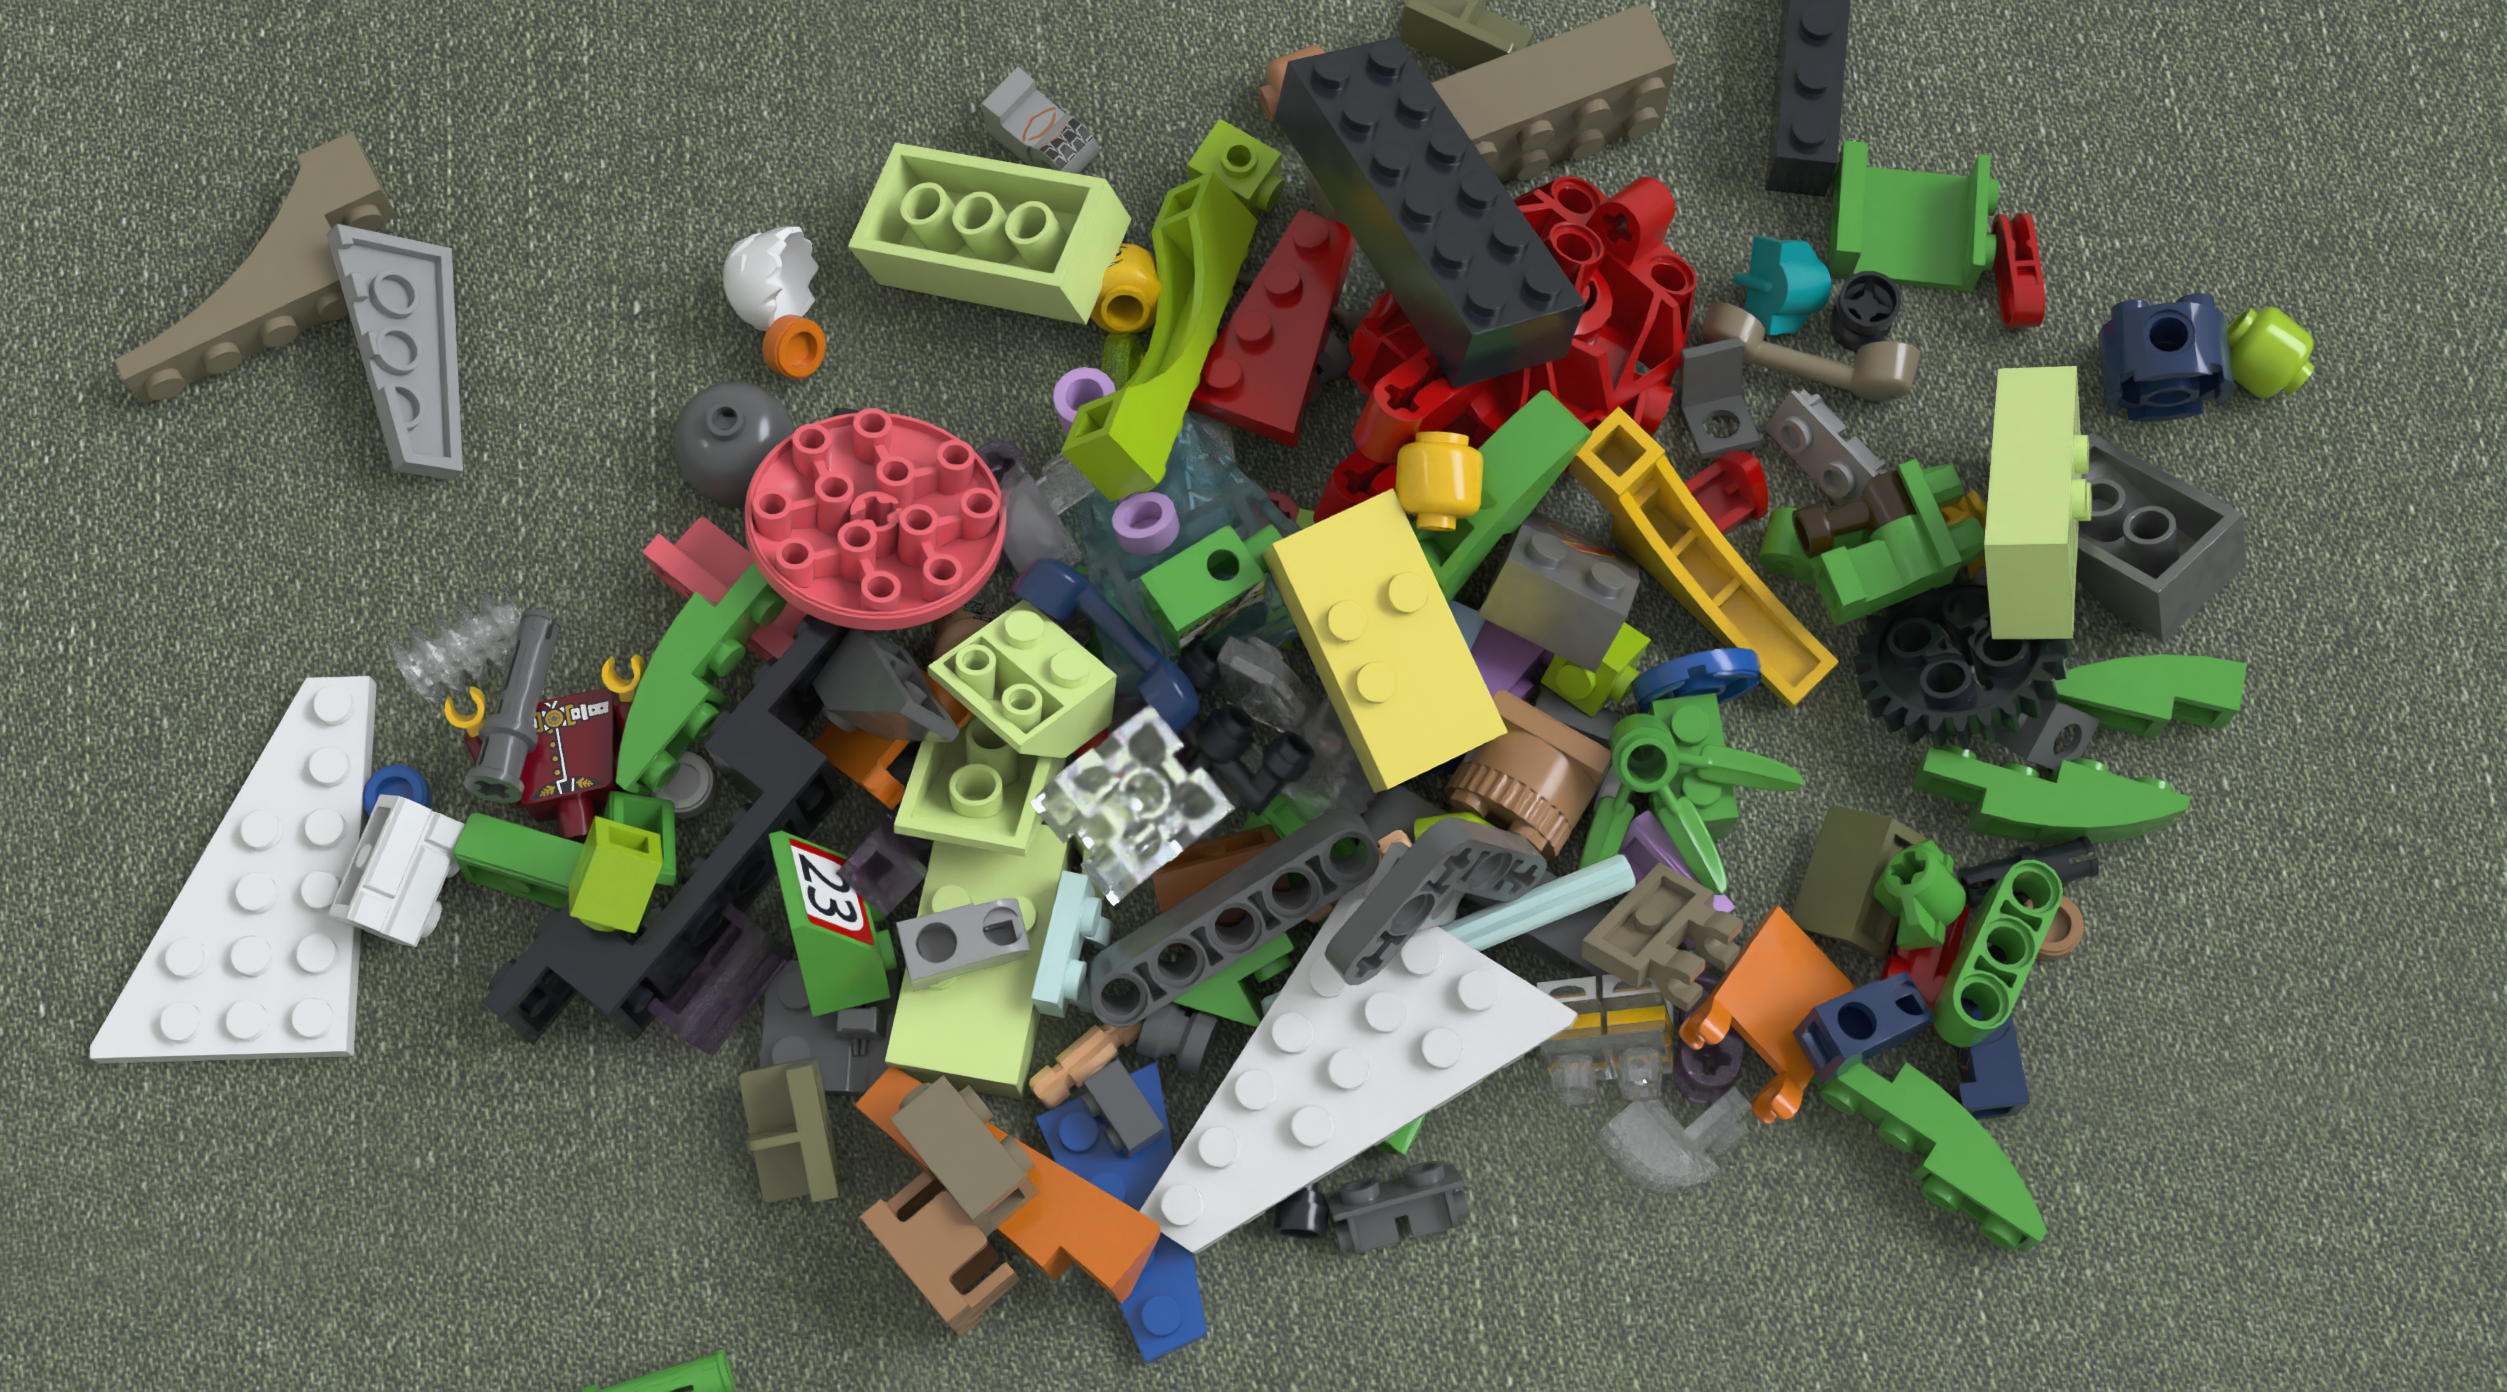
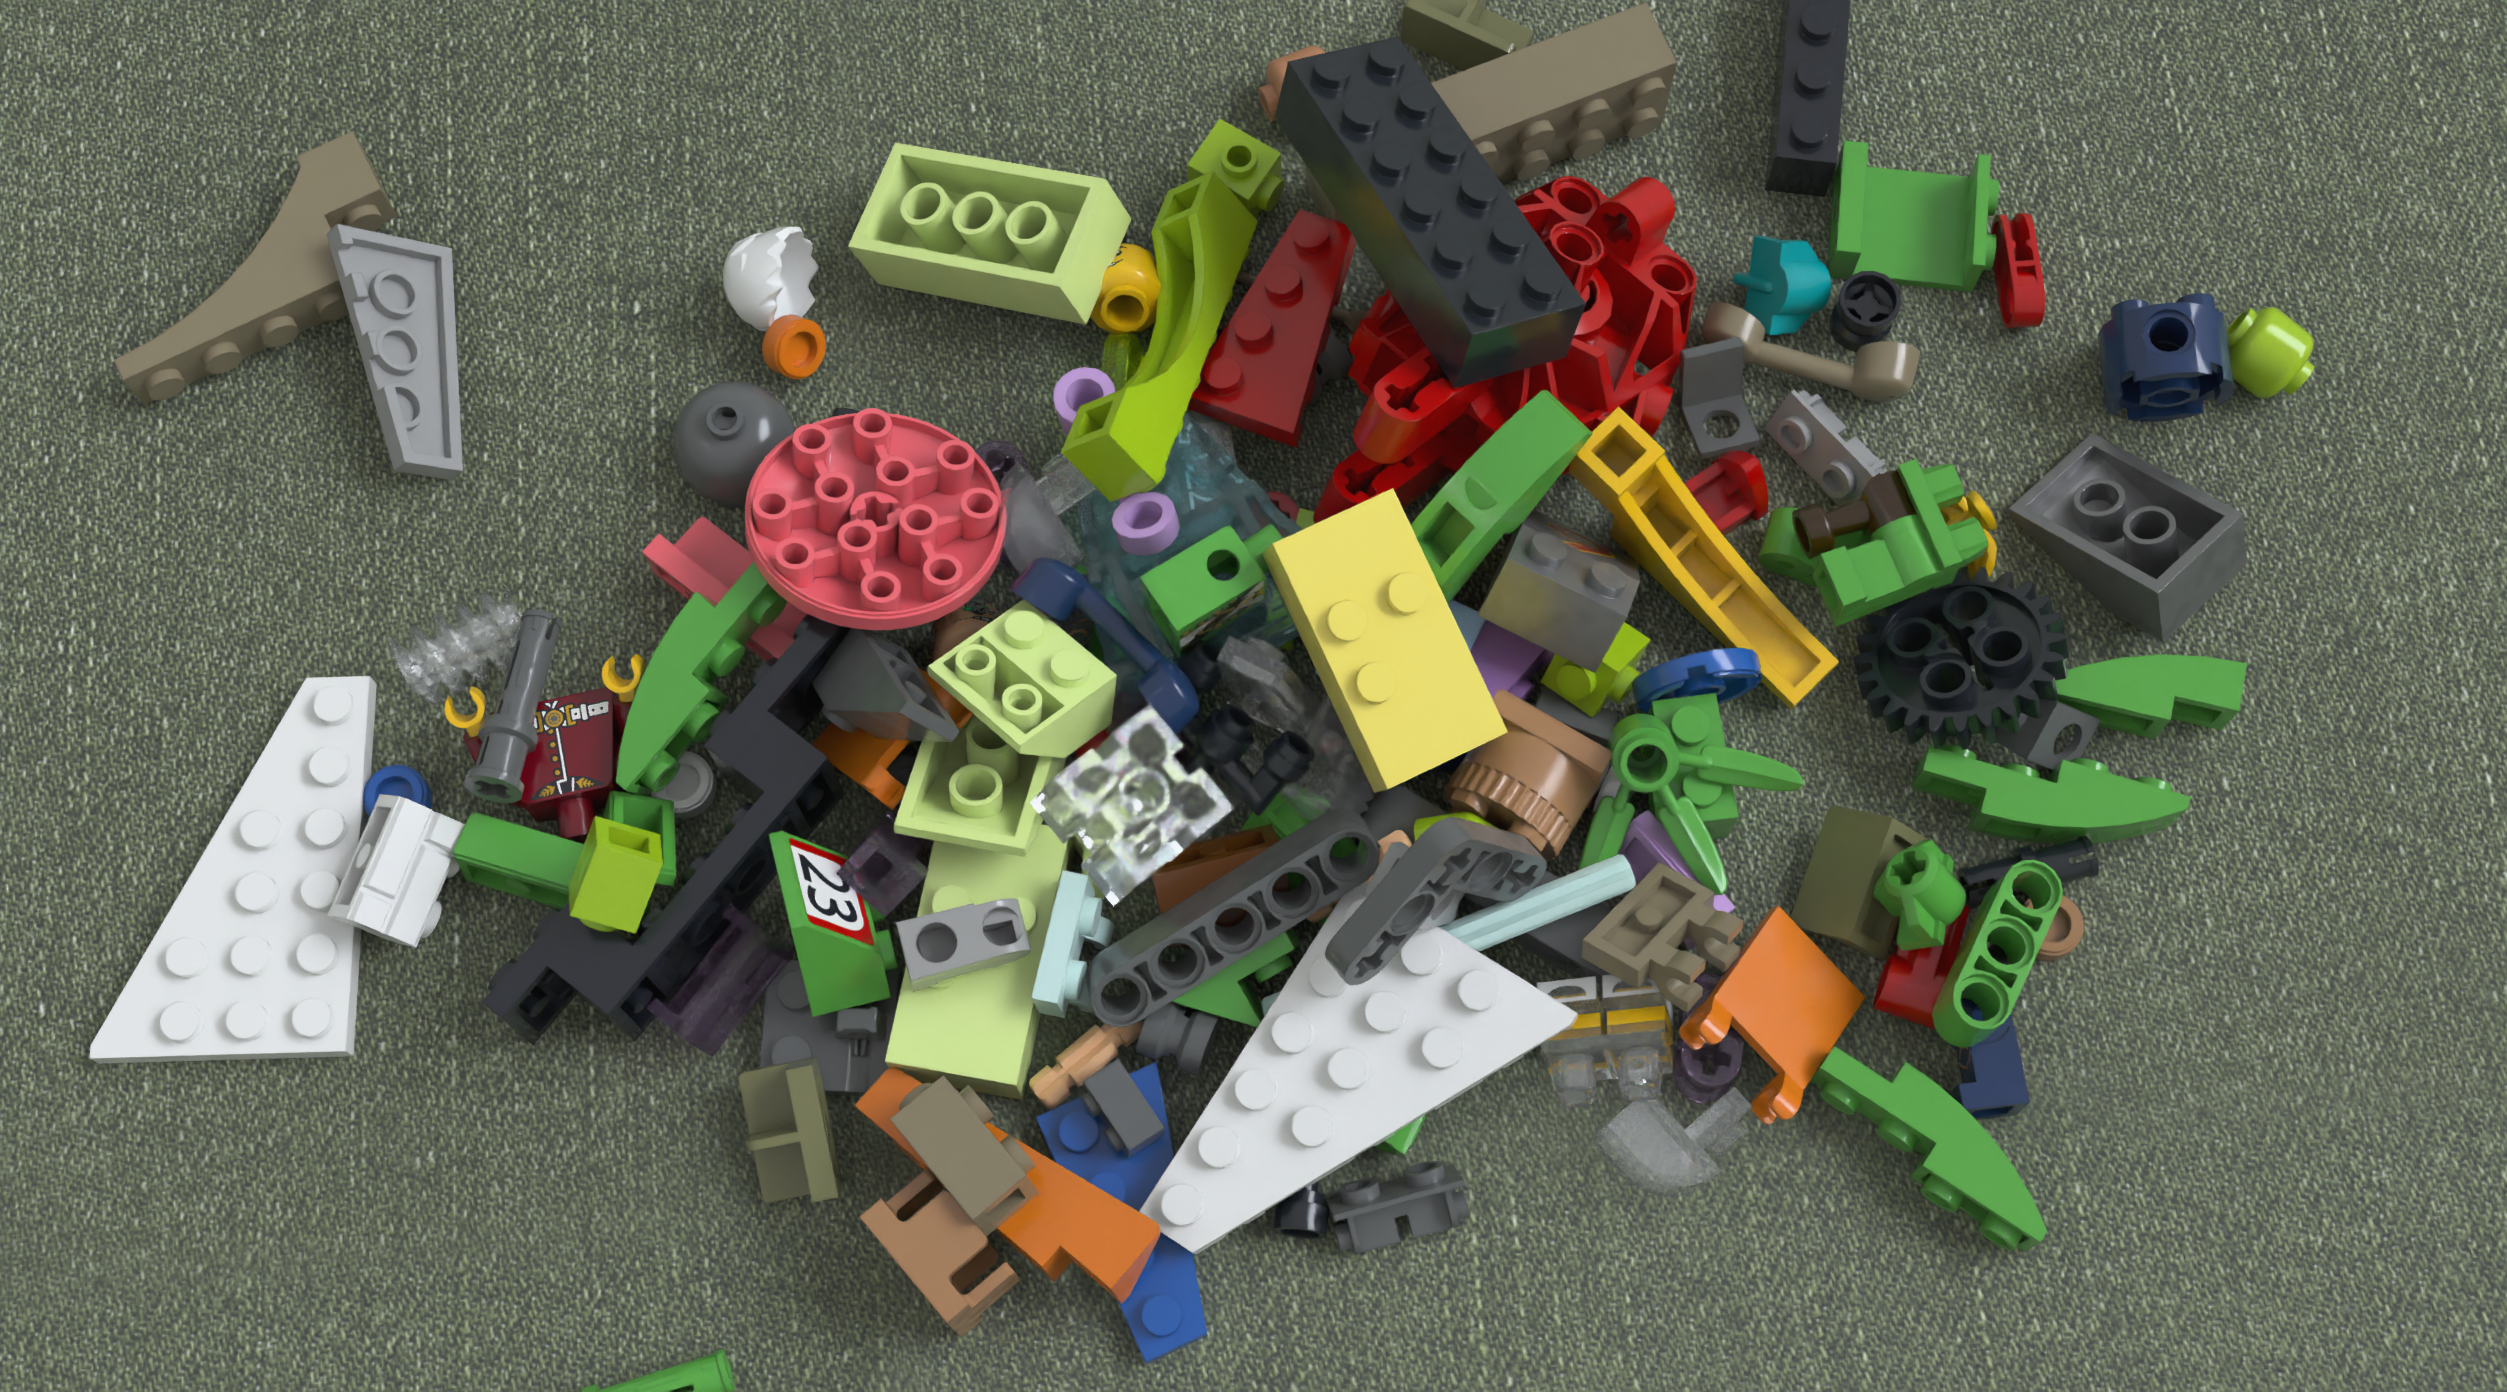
light grey leg [982,67,1100,174] -> none
yellow head [1395,432,1484,531] -> none
dark blue leg [1792,972,1936,1085] -> none
yellowish green brick [1984,366,2092,639] -> none

